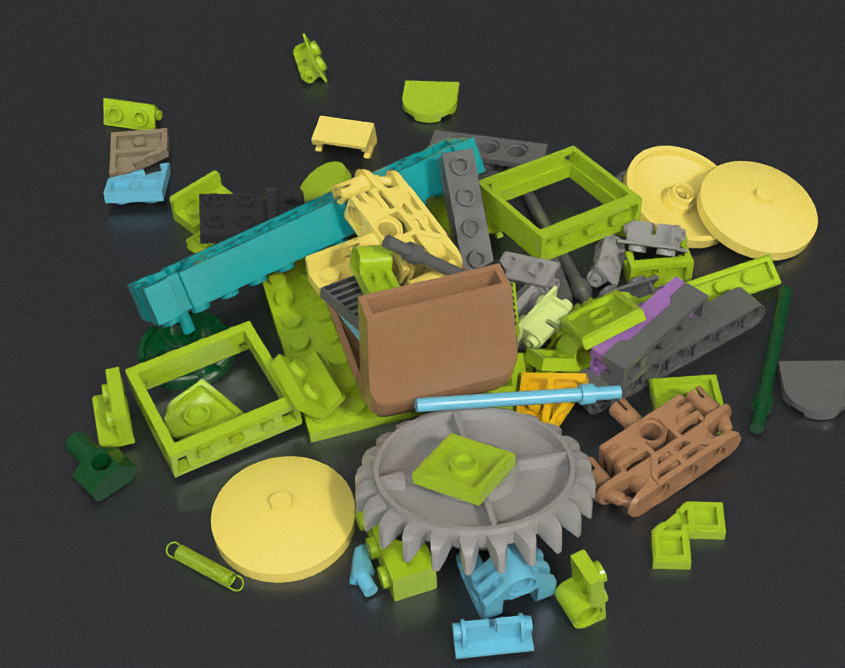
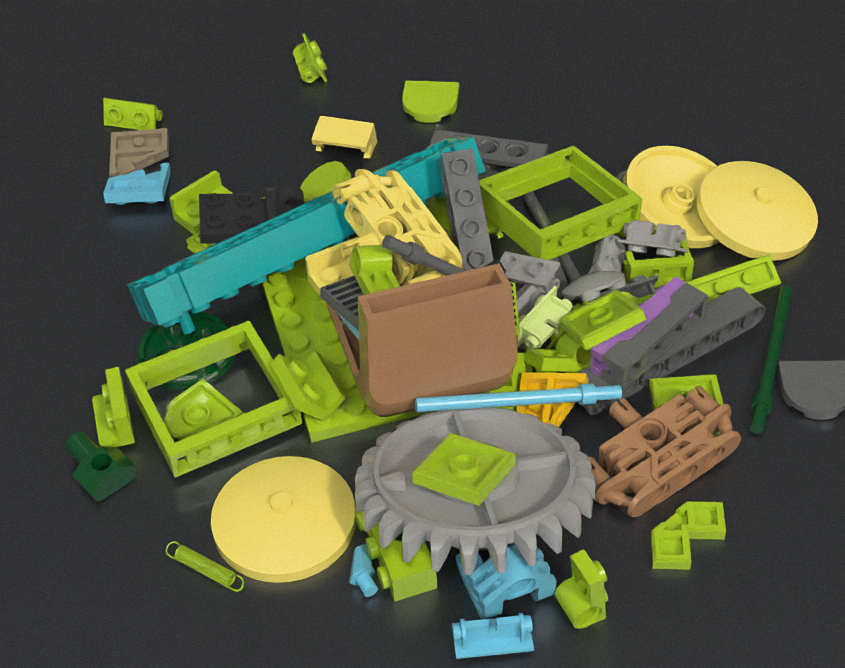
none -> light grey dish [562,271,627,301]

